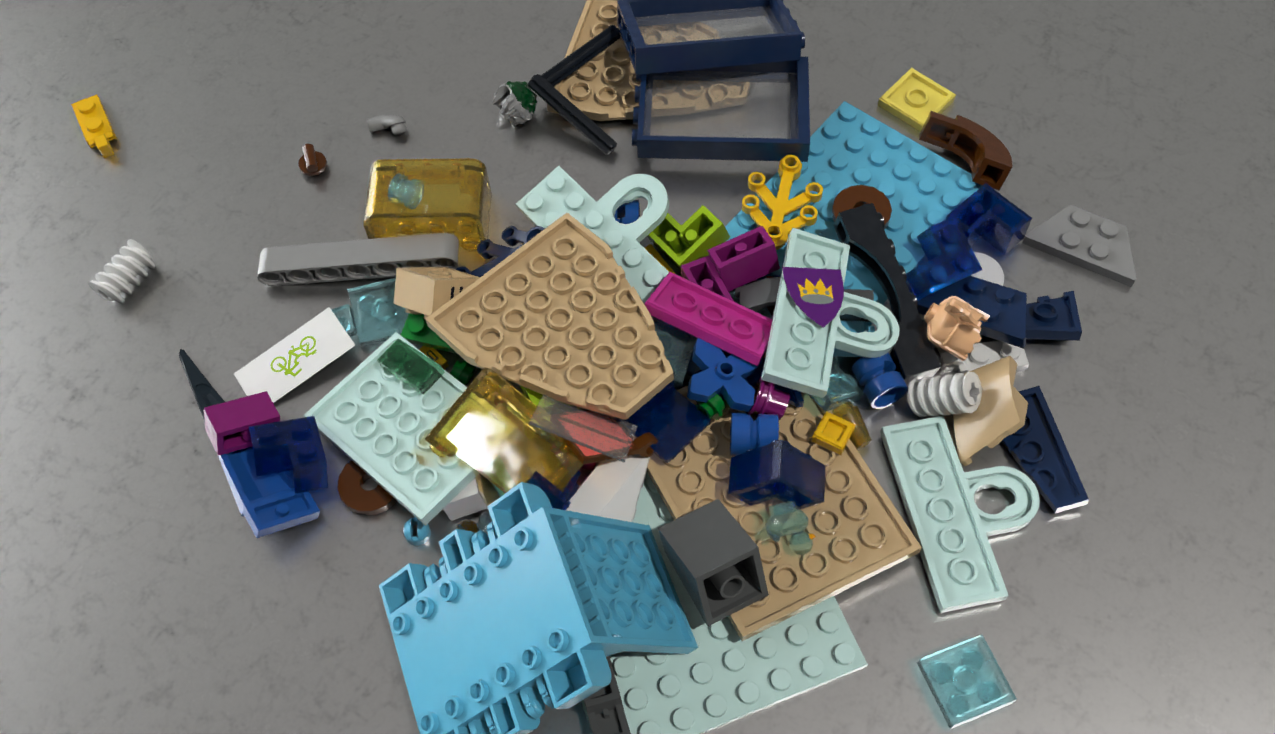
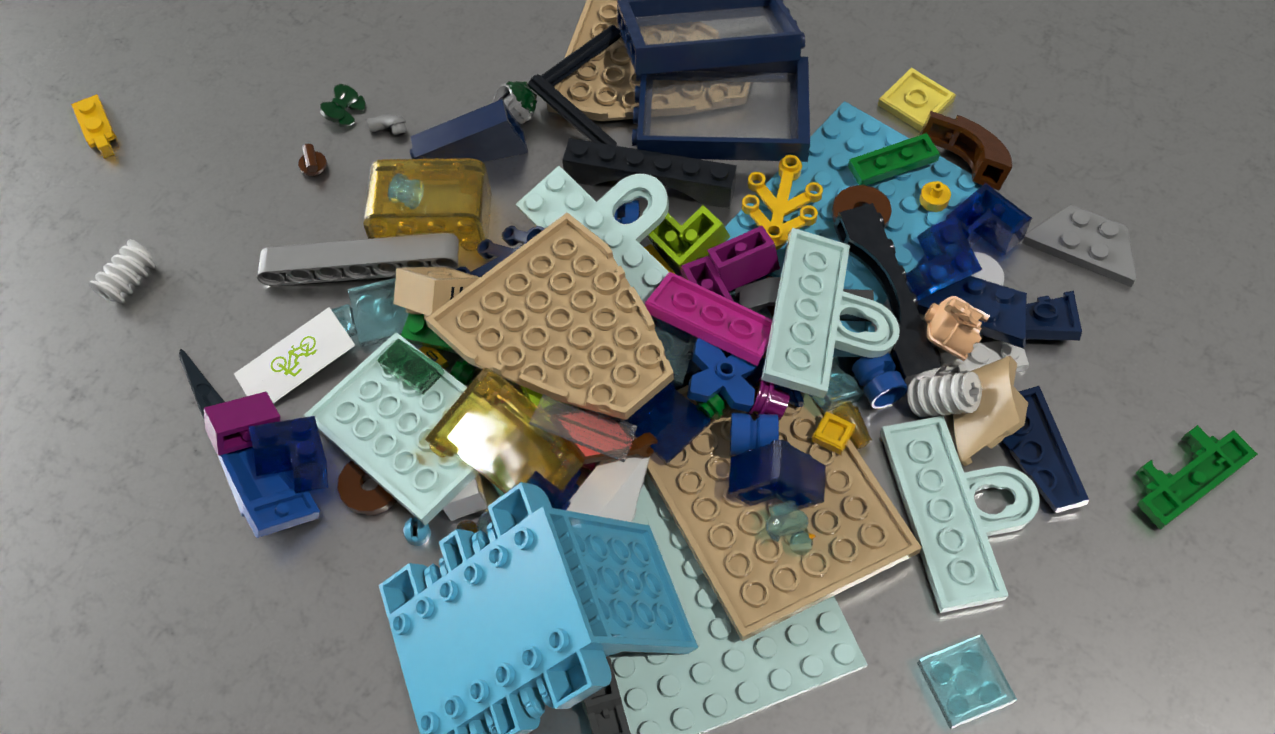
dark grey slope [658,499,769,626] -> none
dark purple sticker [782,267,844,328] -> none
none -> dark green piece [320,84,366,127]
none -> dark blue slope [410,99,528,173]
none -> black arch [562,138,737,209]
none -> green plate [848,133,940,186]
none -> yellow tile [919,181,951,212]
none -> green hinge [1135,425,1258,530]

